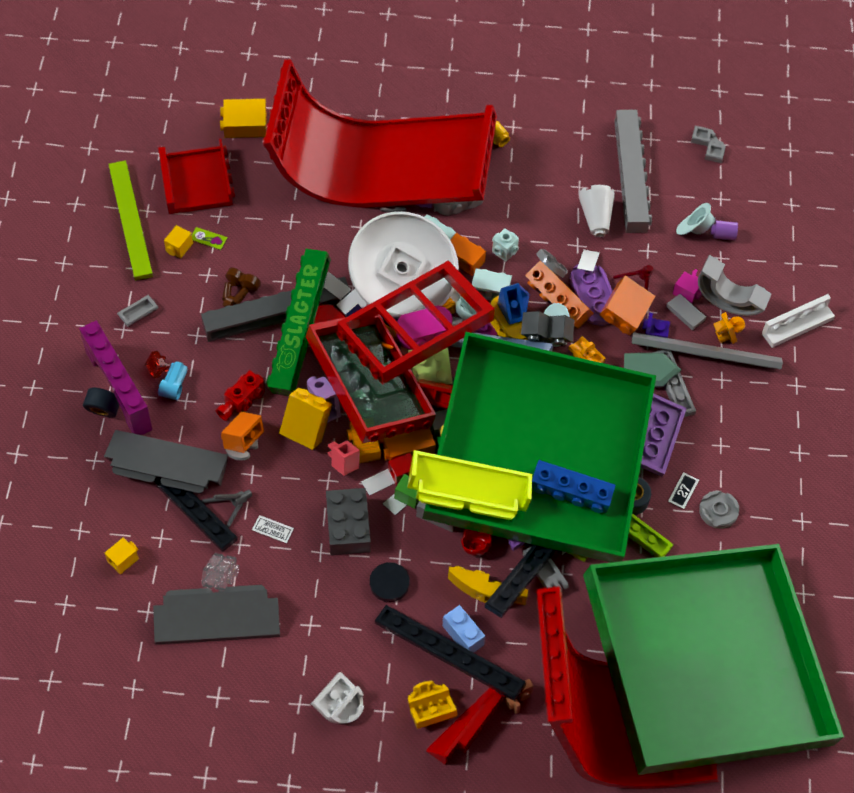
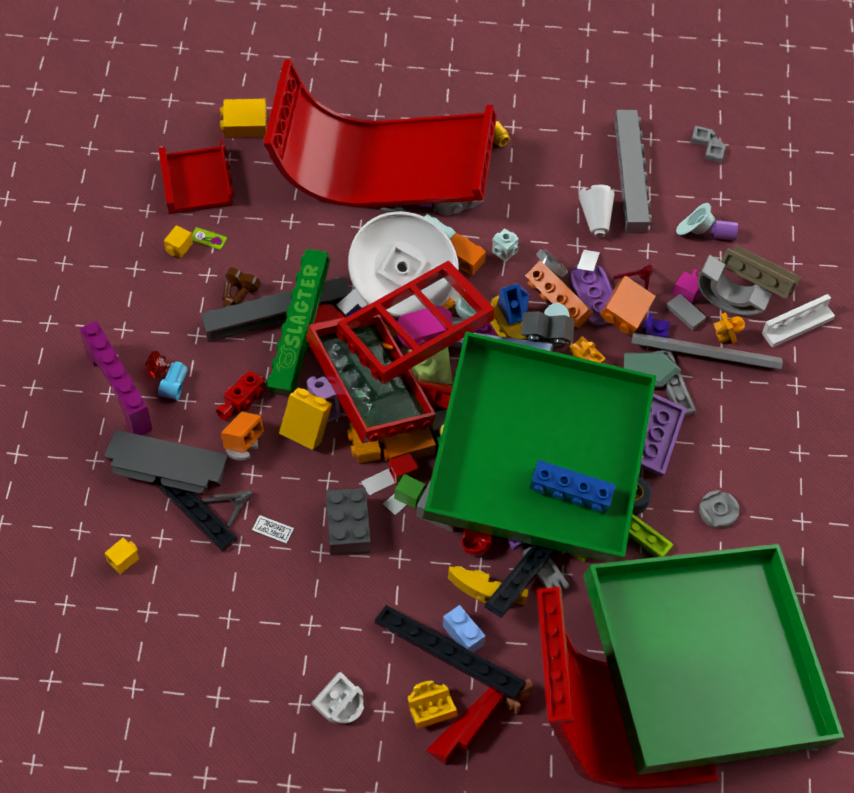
black wheel [83,387,120,418] -> none
lime tile [108,160,153,281] -> none
light grey tile [117,295,159,327] -> none
dark grey slope [153,585,280,645] -> none
clear brick [201,553,239,591] -> none
white sticker [324,272,352,300] -> none
coral brick [328,440,360,476] -> none
black tile [369,562,410,602] -> none
neon yellow slope [407,450,532,520] -> none
light aqua brick [472,269,512,301] -> none
sticker [668,472,699,509] -> none
none -> dark tan fence [721,245,801,299]

